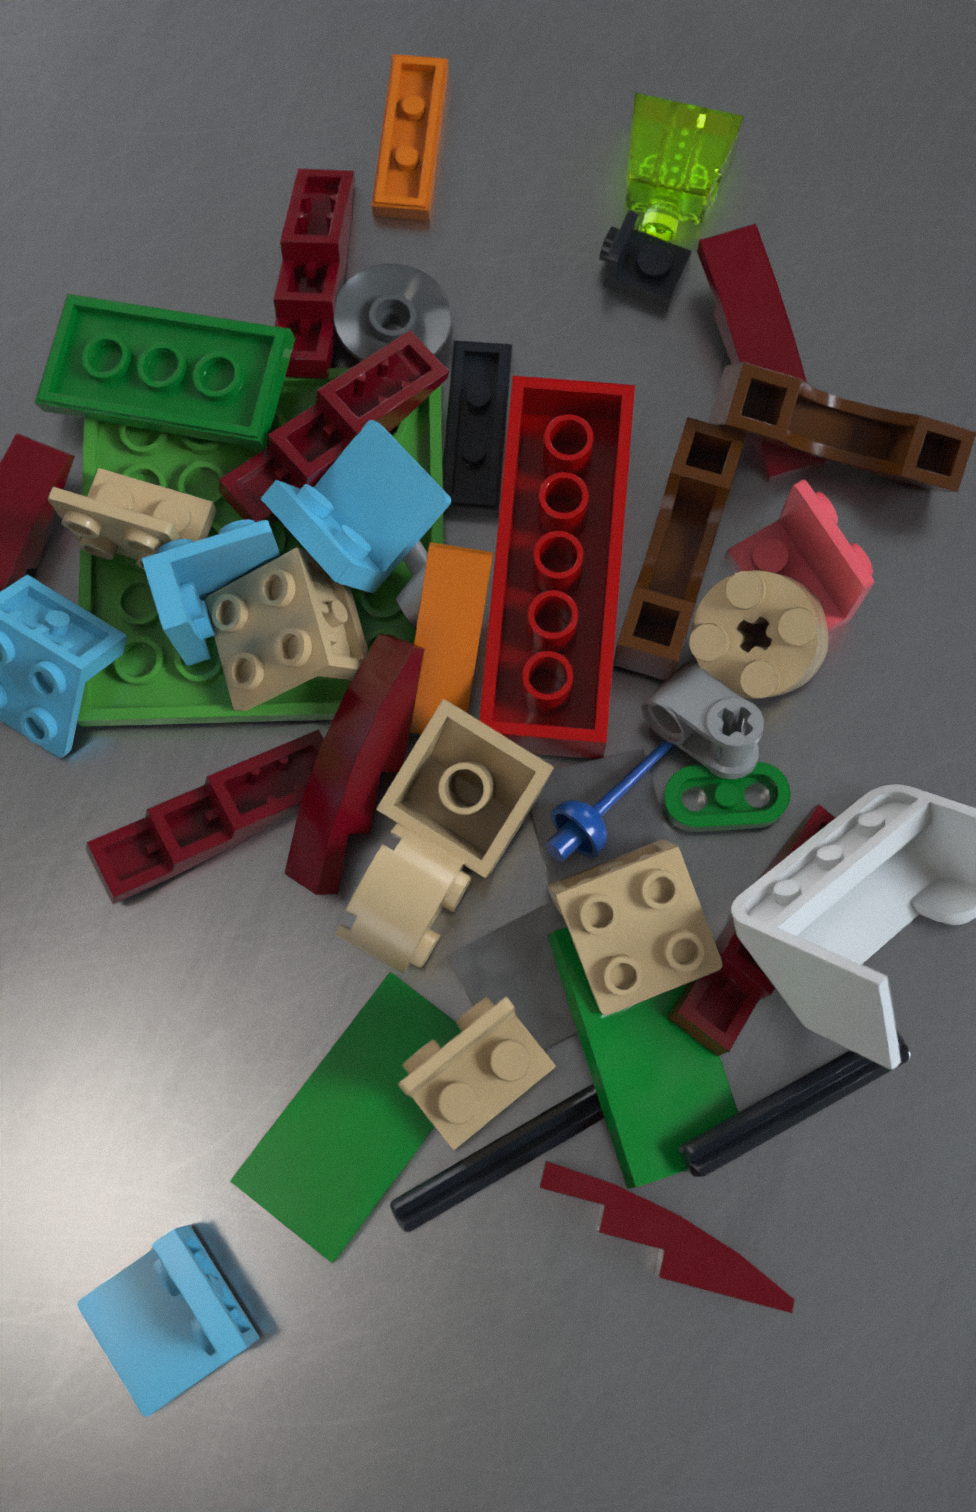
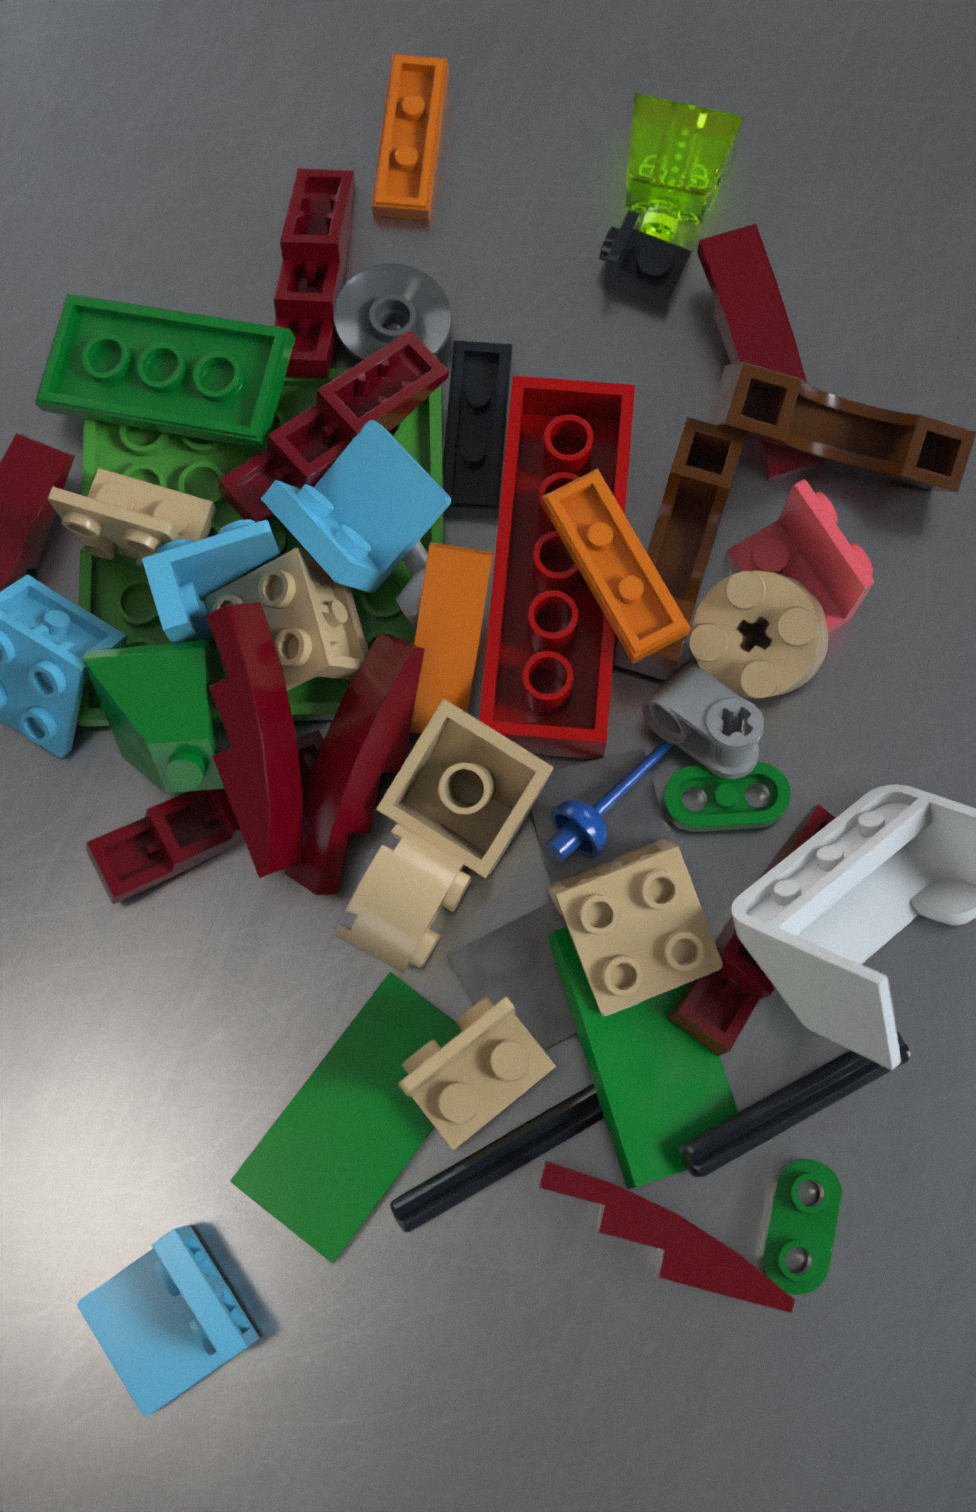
none -> green slope [83,640,232,793]
none -> dark red slope [206,602,303,878]
none -> orange tile [542,469,691,664]
none -> green plate [760,1159,842,1295]

